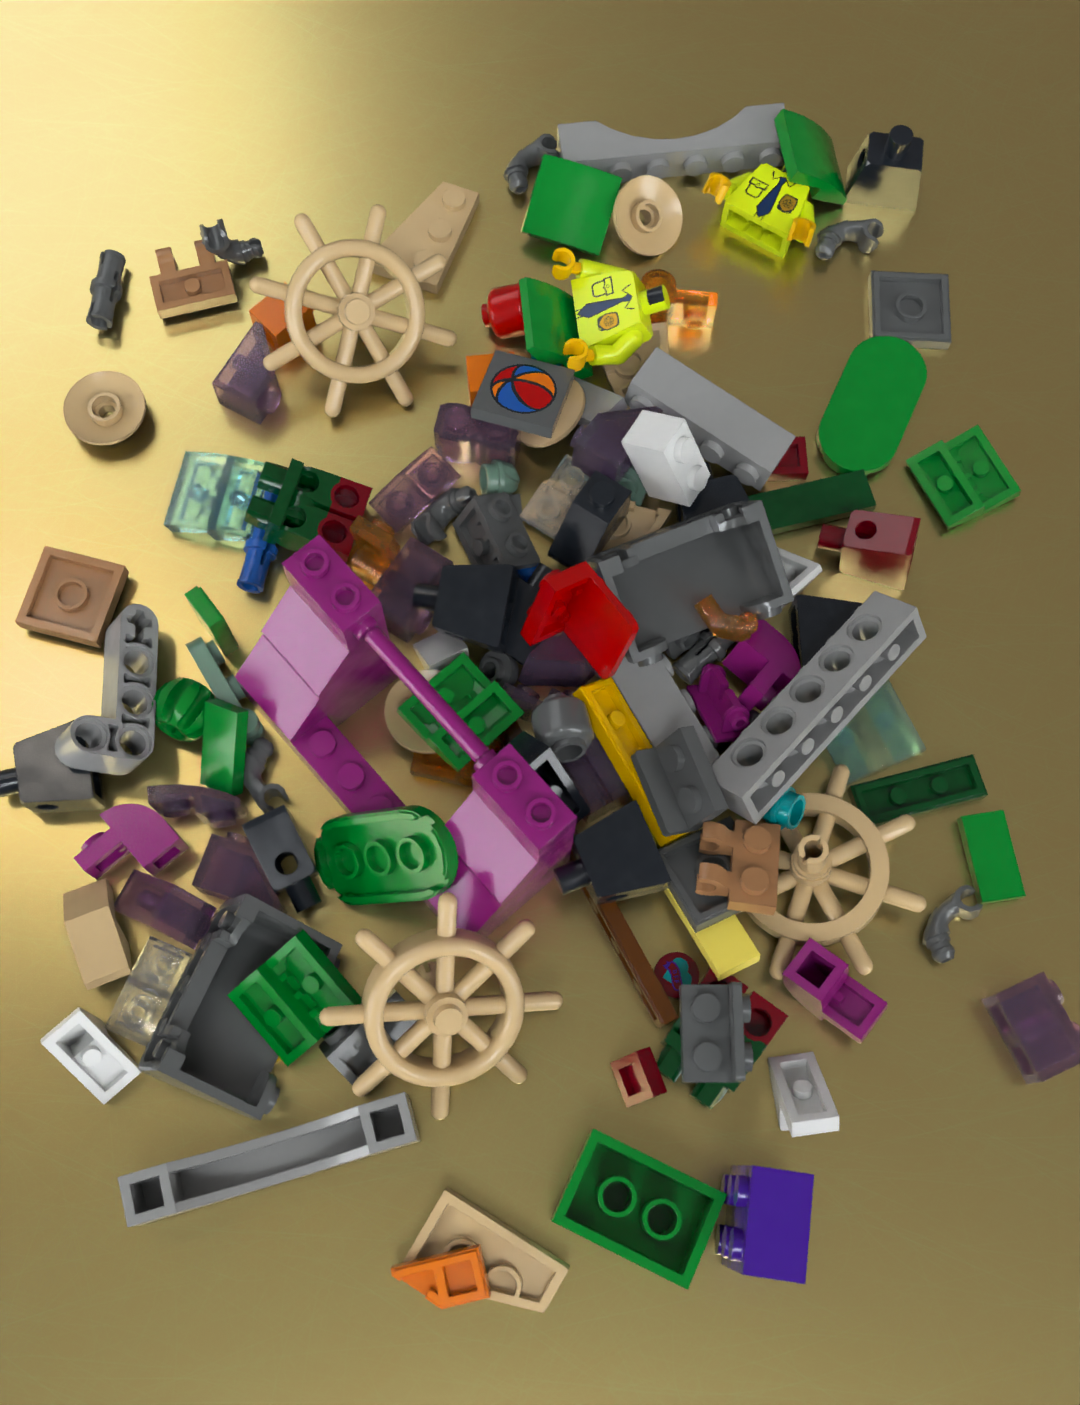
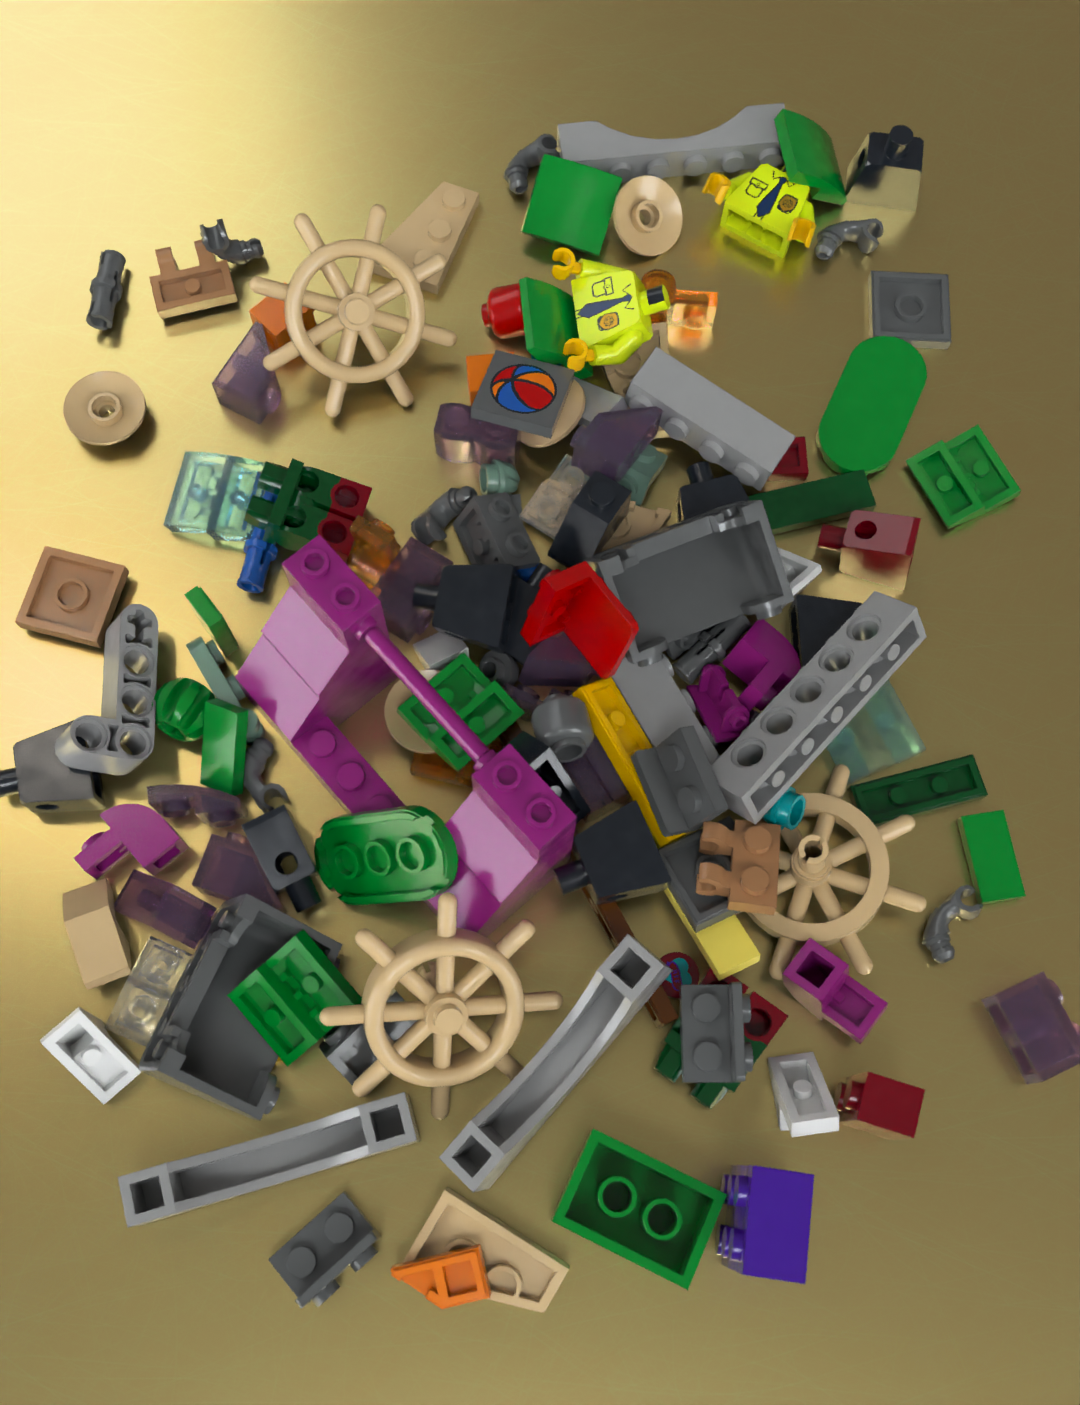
slope [368,446,461,533] -> none
dark red tile [610,1047,667,1108] -> none
white brick [621,410,710,507] -> none
clear orange arm [694,594,758,642] -> none
none -> dark grey bracket [268,1191,382,1309]
none -> light grey arch [439,934,673,1192]
none -> dark red brick [833,1071,925,1140]

